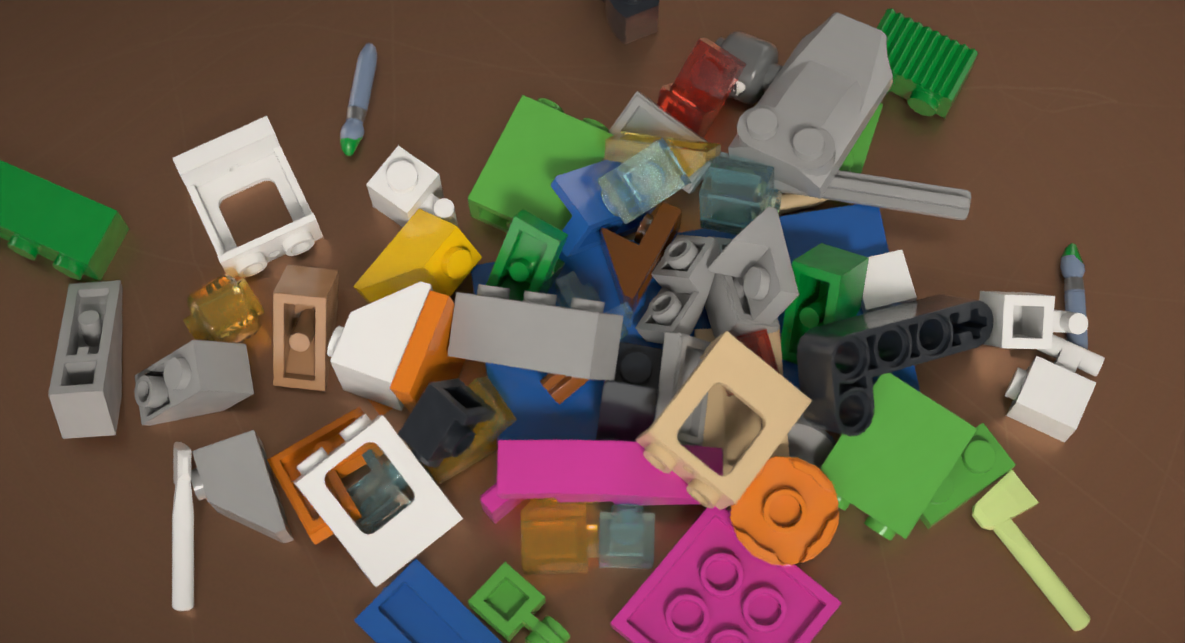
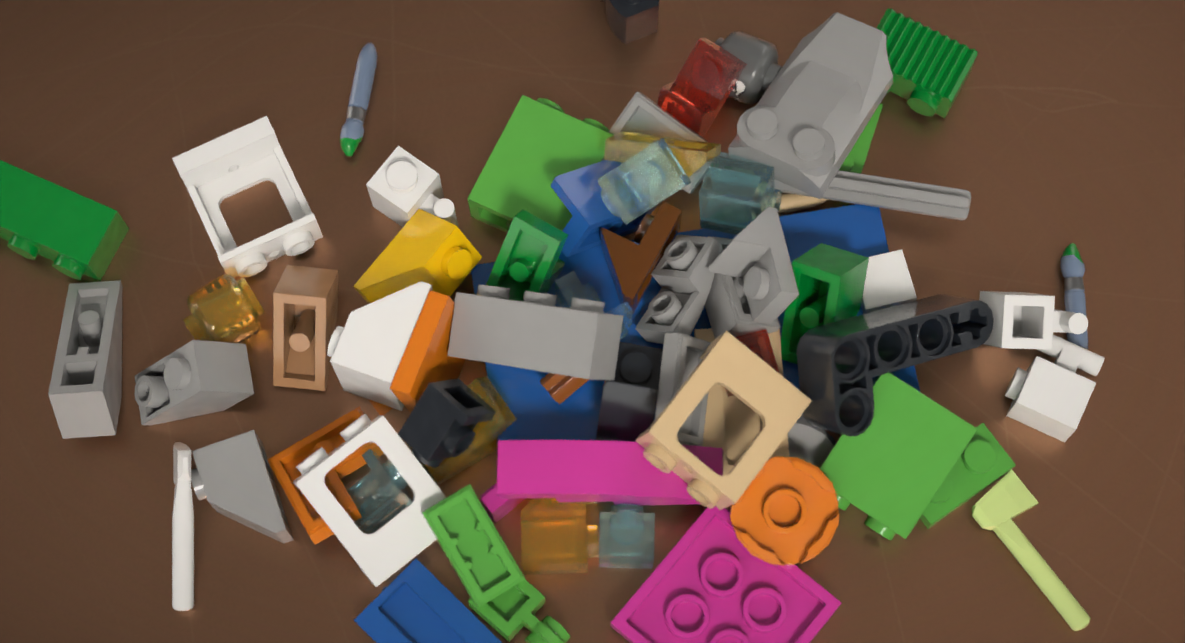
none -> bright green plate [421,484,525,608]

